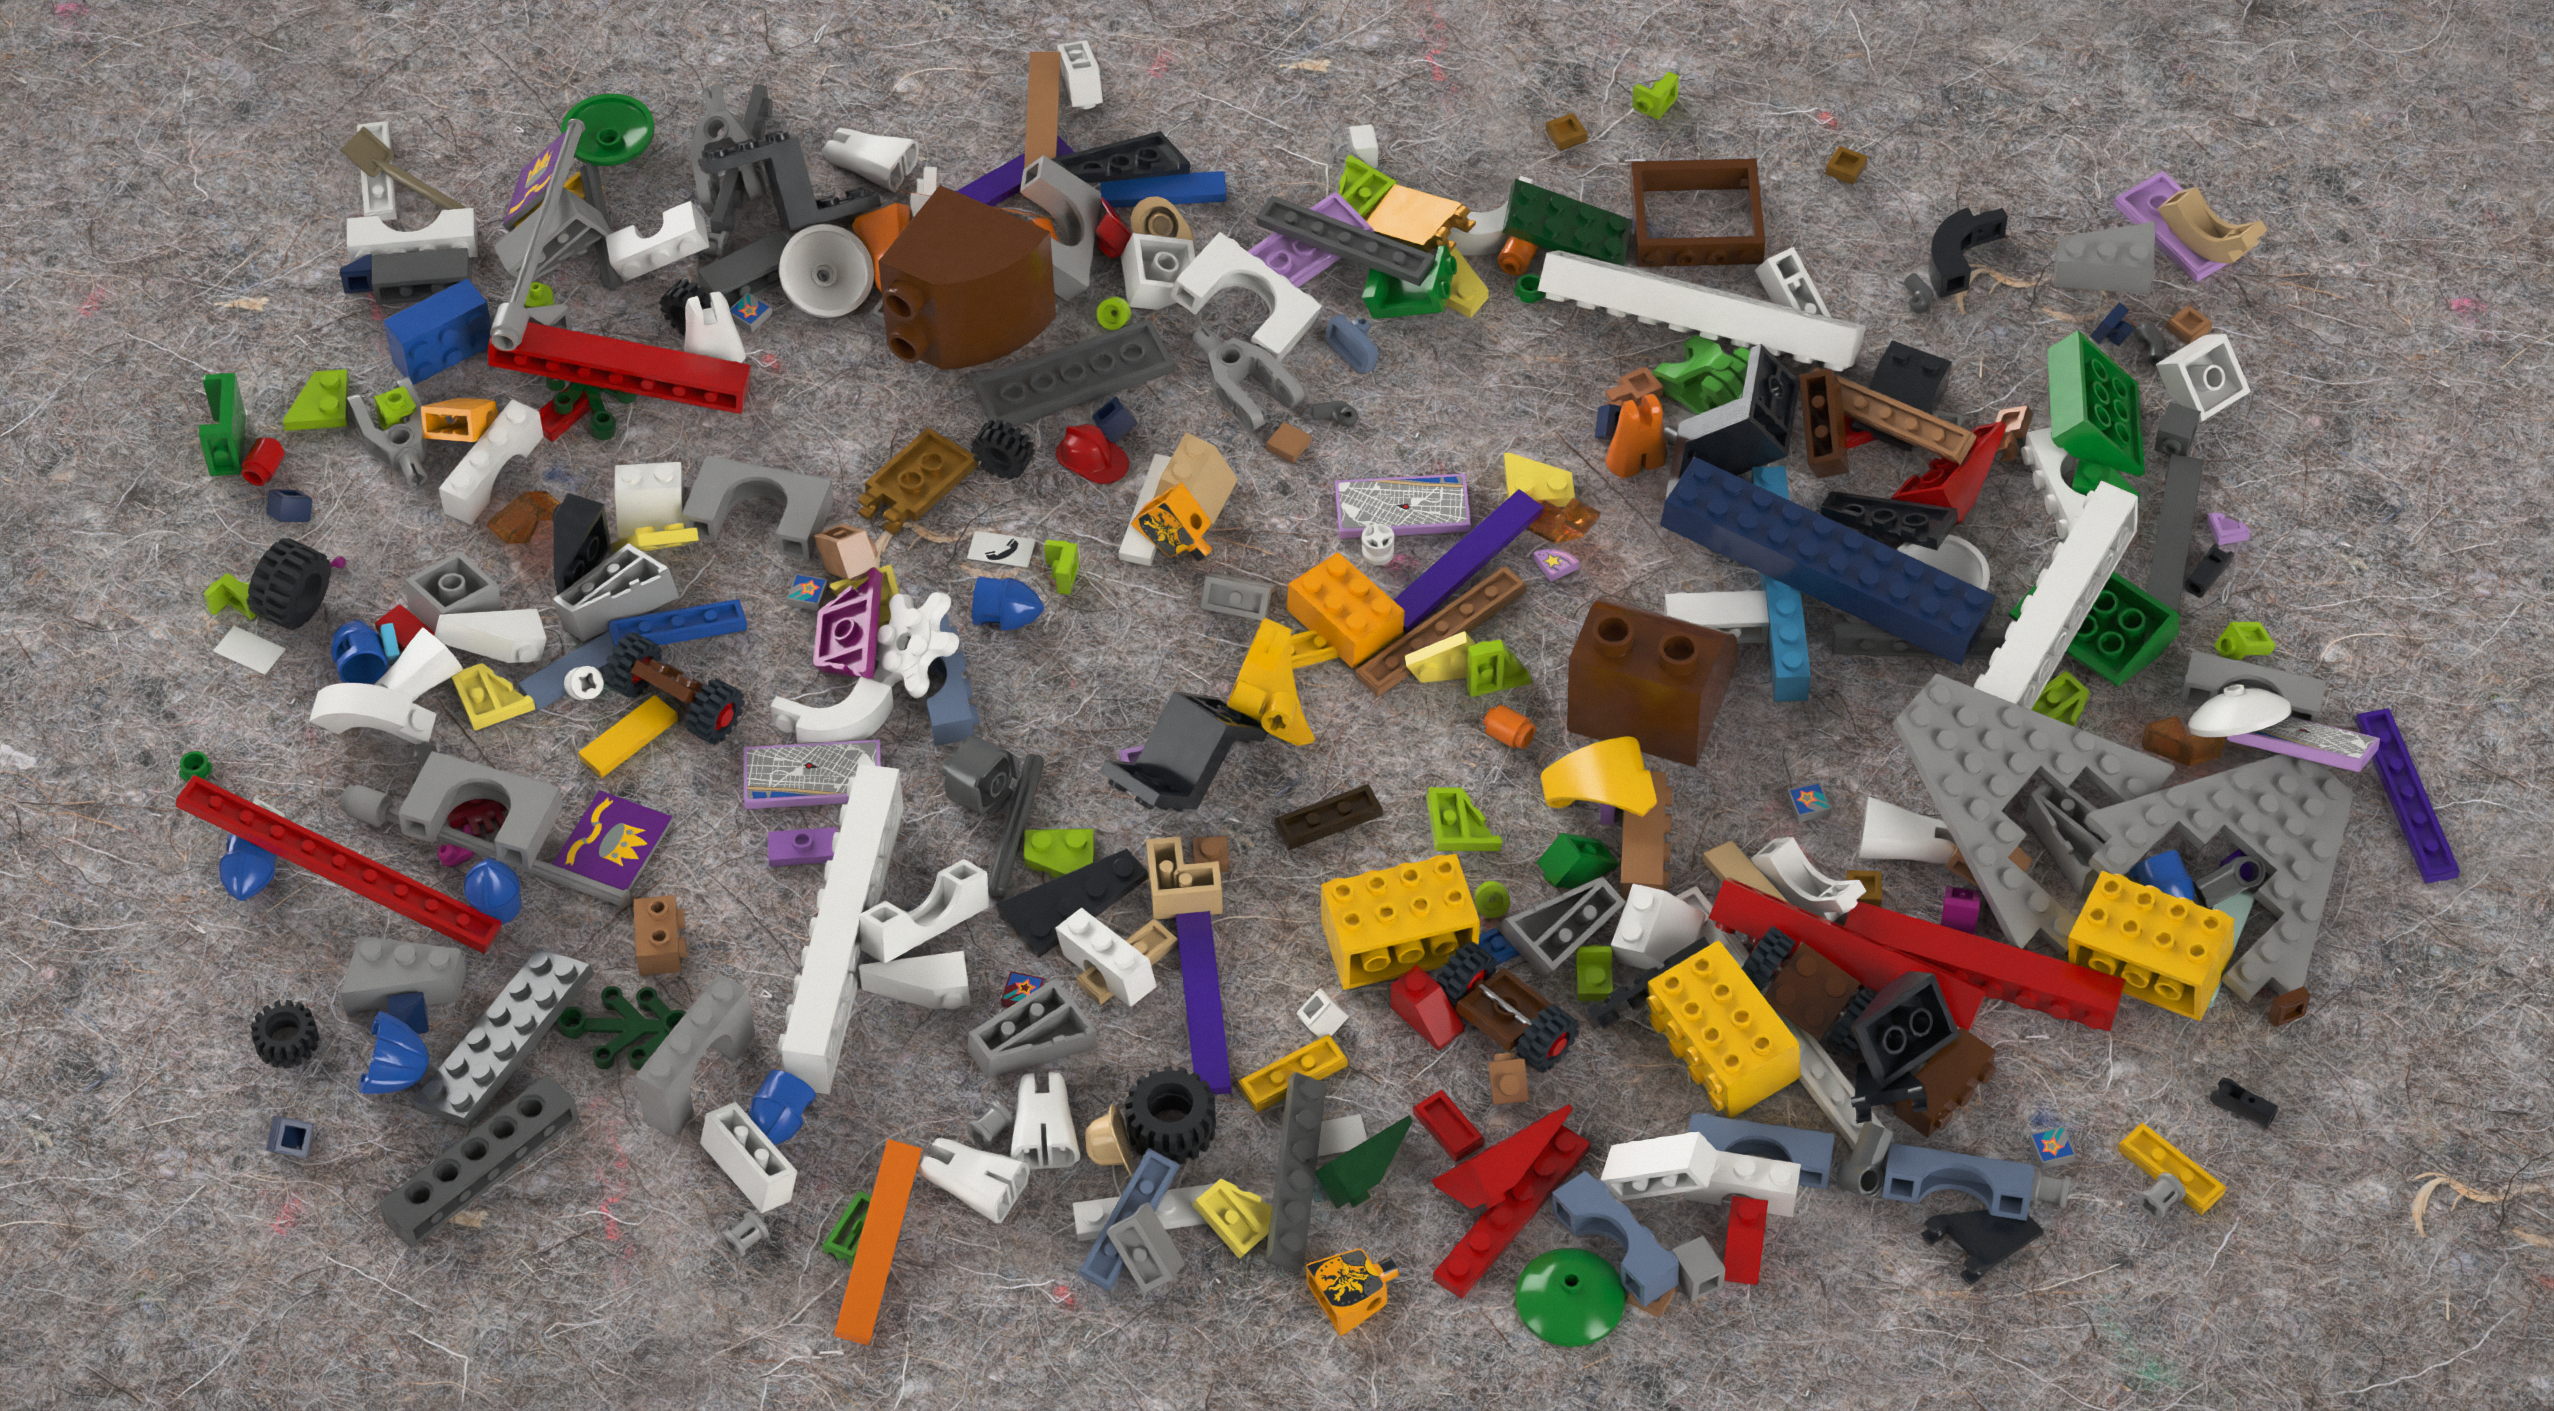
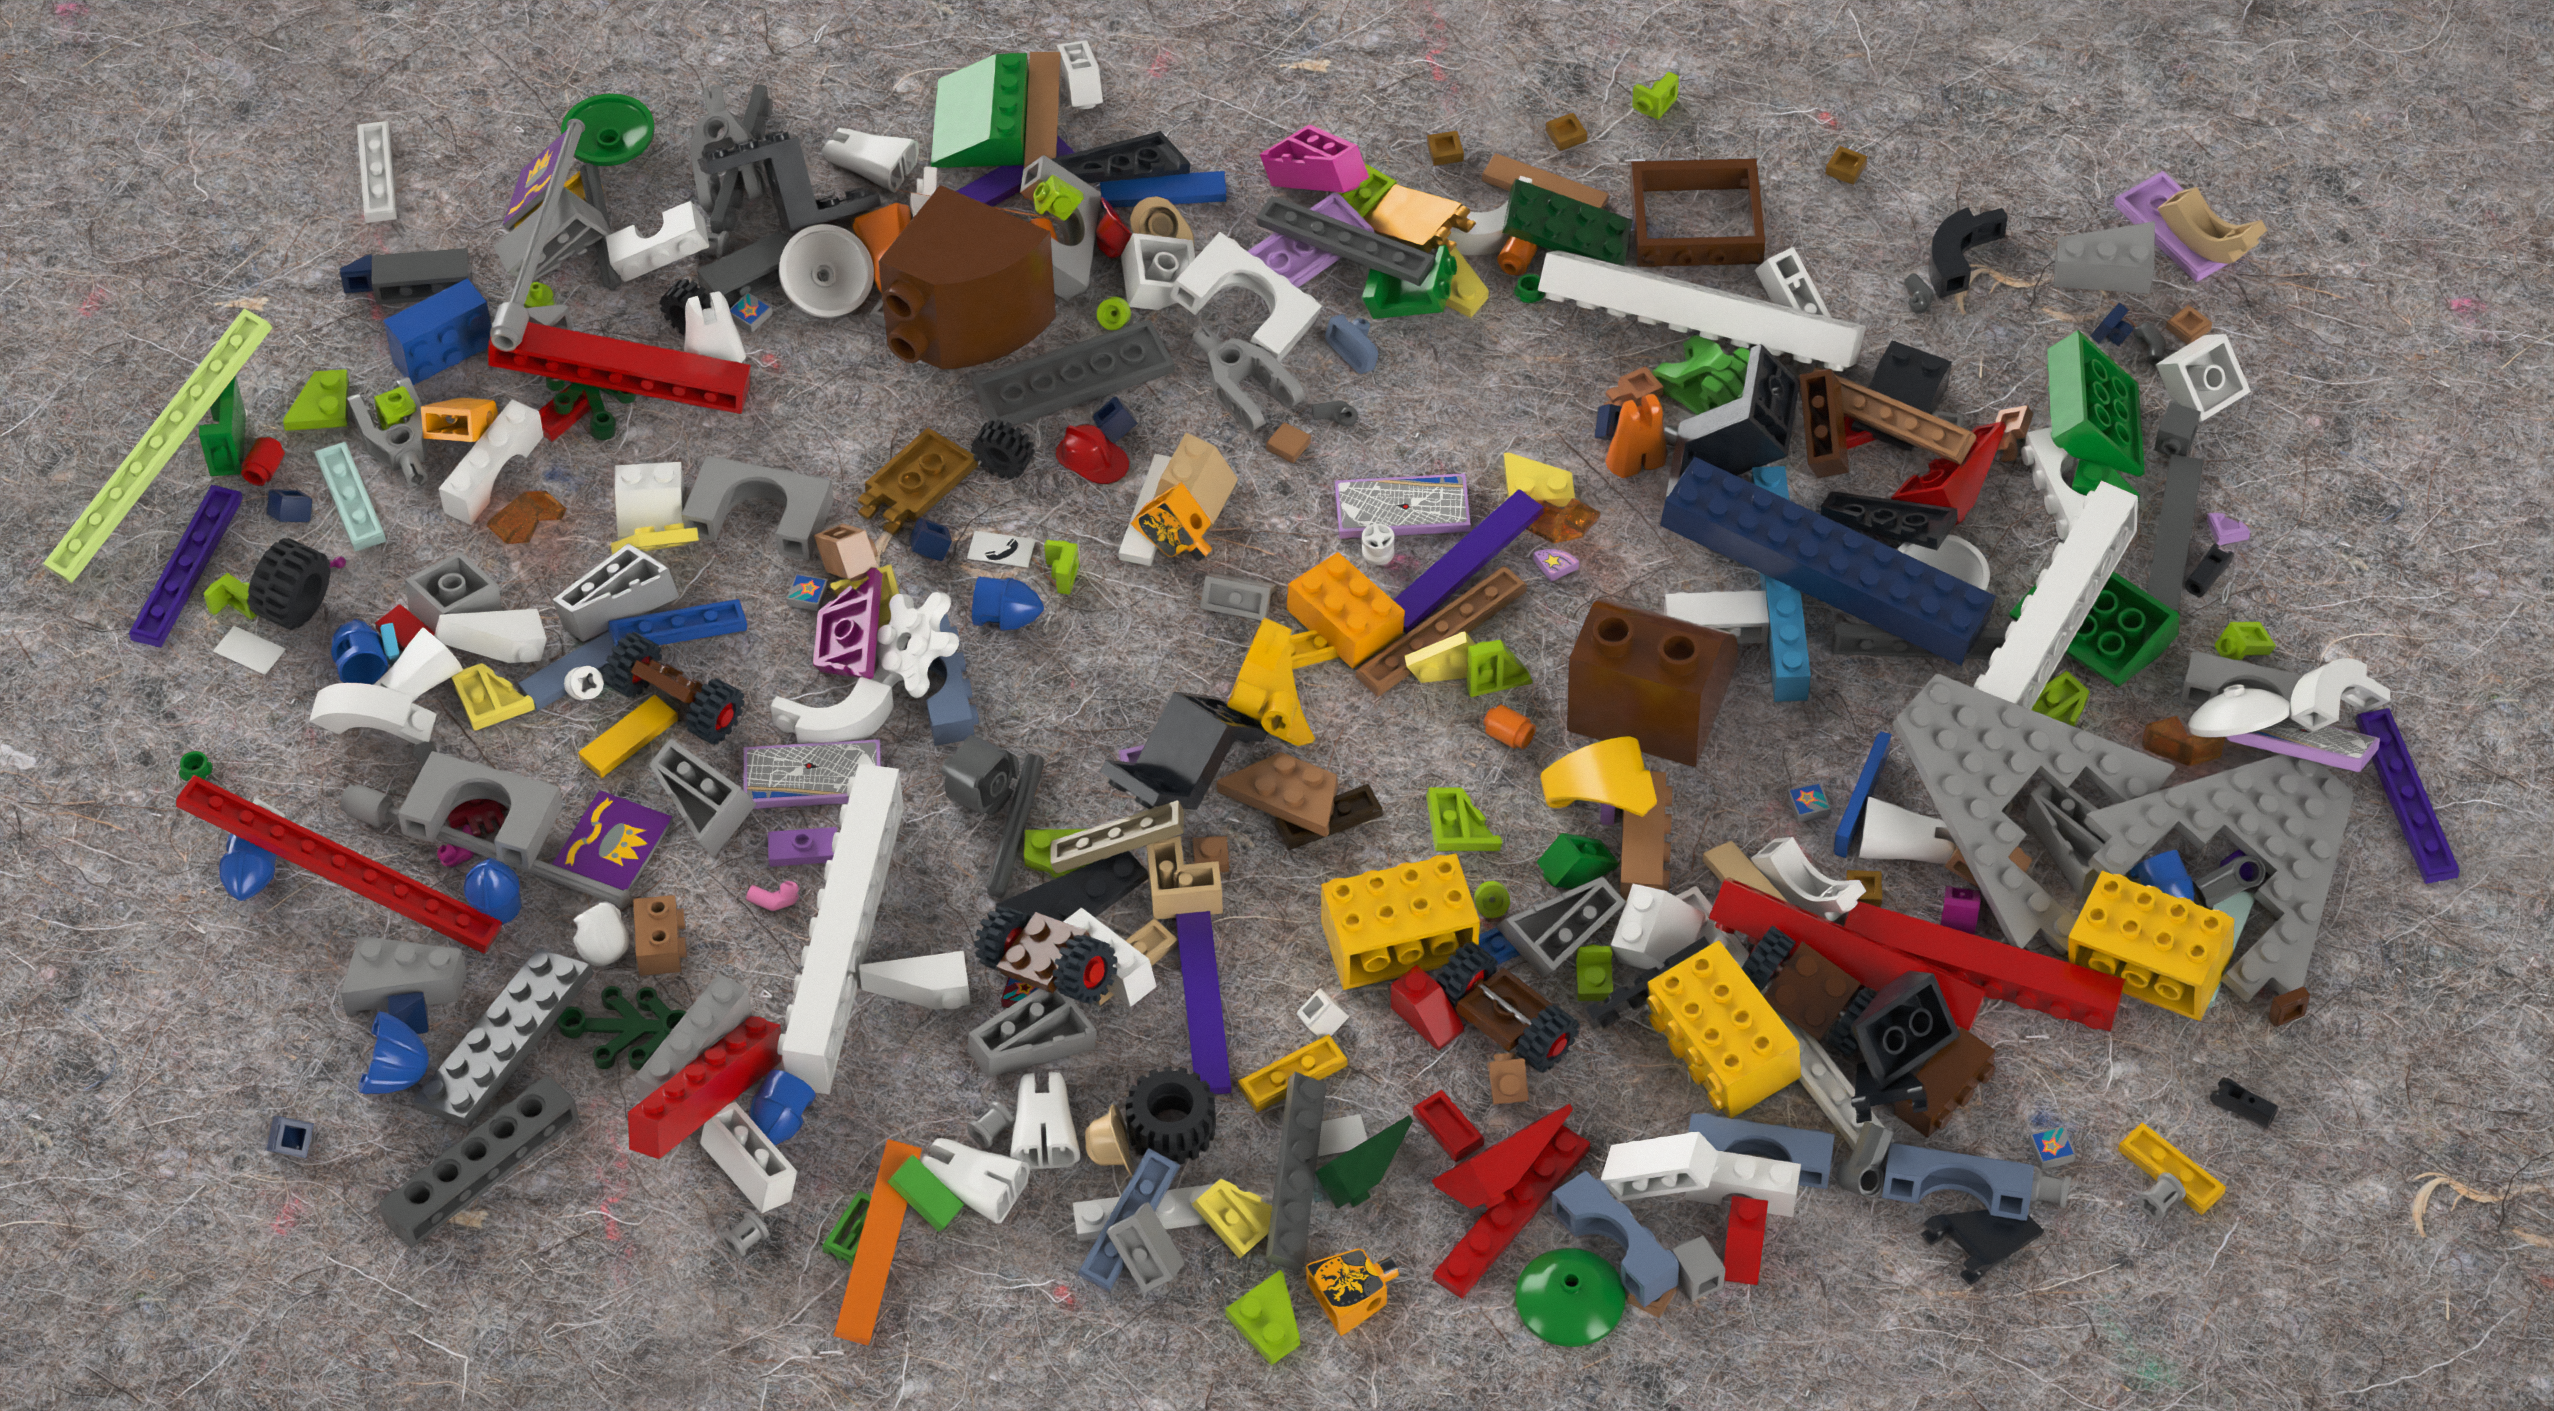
black tyre [251,1000,319,1069] -> none
dark tan piece [339,126,466,210] -> none
white arch [347,208,478,263] -> none
black slope [552,493,611,595] -> none
white arch [859,859,989,963] -> none
white slope [1349,124,1378,168] -> none
none -> yellowish green plate [43,308,272,583]
none -> dark purple tile [129,484,243,648]
none -> light aqua tile [314,442,386,552]
none -> white hair [573,902,630,967]
none -> red brick [628,1016,782,1159]
none -> light grey wedge [649,738,757,858]
none -> bright pink arm [746,881,799,911]
none -> bright green tile [887,1154,964,1232]
none -> dark blue slope [909,518,952,561]
none -> green slope [931,53,1029,168]
none -> plate [974,906,1118,1004]
none -> lime bracket [1033,174,1084,221]
none -> dark tan plate [1050,800,1184,874]
none -> medium nougat wing [1216,752,1338,837]
none -> lime wing [1225,1270,1300,1366]
none -> dark pink wedge [1259,124,1369,193]
none -> pearl gold plate [1427,131,1464,166]
none -> medium nougat tile [1482,153,1609,209]
none -> blue tile [1833,731,1892,858]
none -> white arch [2289,658,2390,732]

